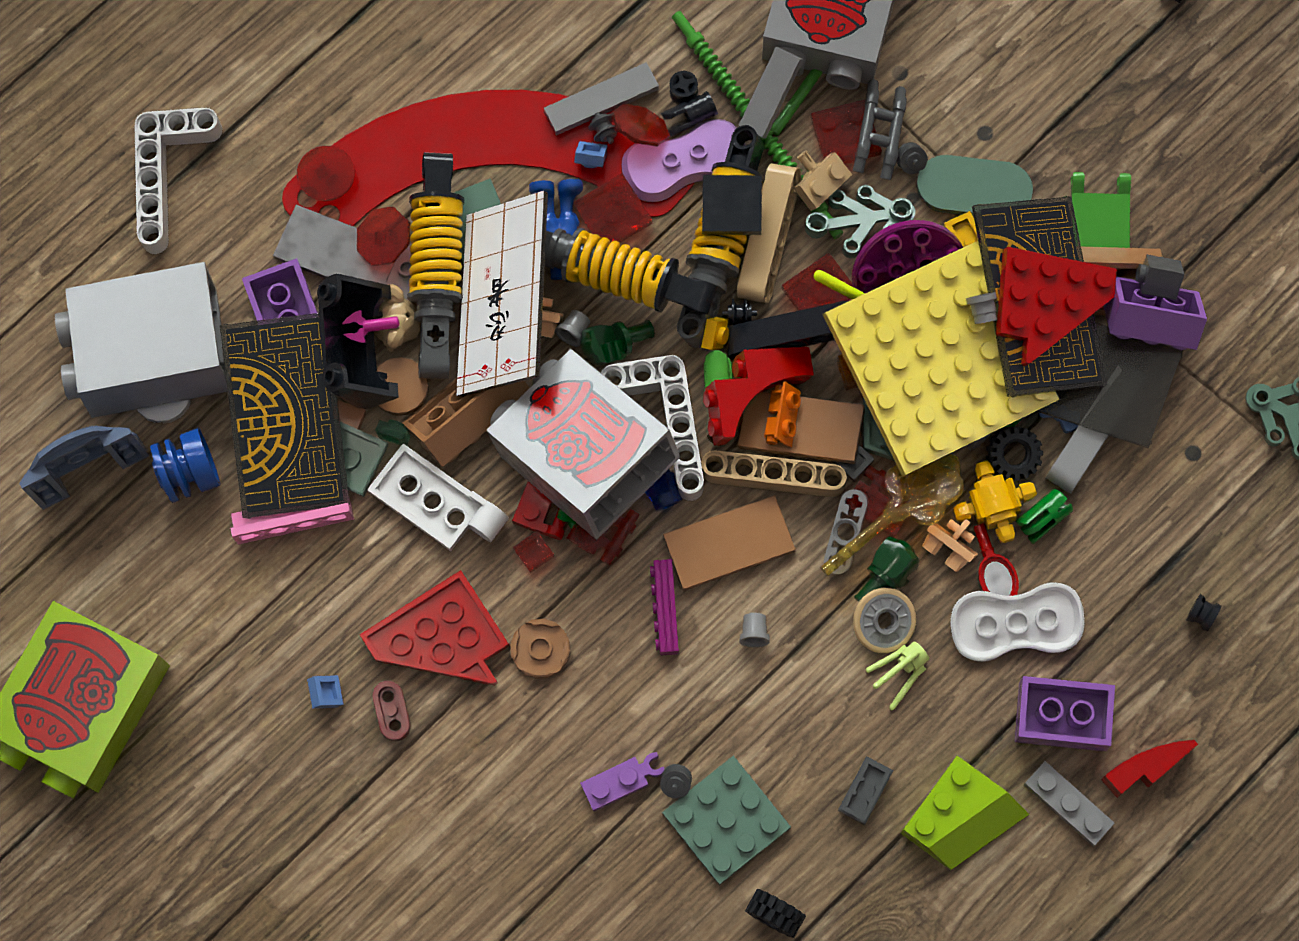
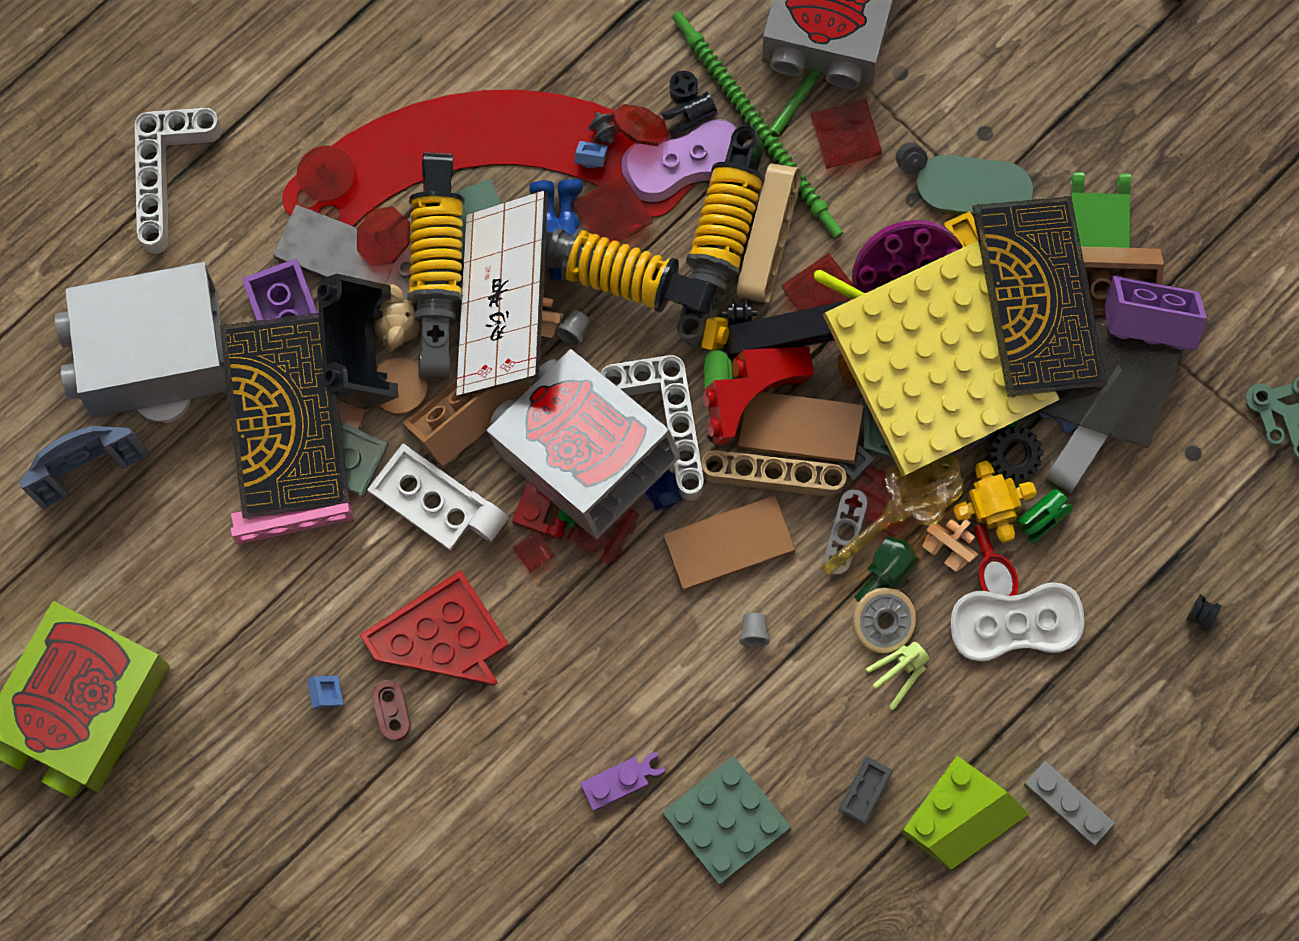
blue wheel [150,427,221,503] -> none
dark pink bar [342,310,400,343] -> none
clear green plate [375,419,410,446] -> none
medium nougat tile [510,618,570,679] -> none
light grey tile [544,62,659,136] -> none
dark green piece [581,320,655,365] -> none
magenta piece [650,559,679,656] -> none
dark grey wheel [660,764,692,798] -> none
black tile [702,175,762,235] -> none
light grey tile [739,46,803,138] -> none
black tyre [745,889,806,938] -> none
orange hinge [764,382,801,448] -> none
tan plate [794,150,852,211] -> none
plant [805,185,915,258] -> none
dark grey piece [852,79,907,180] -> none
light grey piece [966,292,997,324] -> none
red wing [996,247,1117,366] -> none
medium lavender brick [1015,676,1115,751] -> none
red slope [1101,740,1198,798] -> none
dark grey brick [1136,254,1184,300] -> none

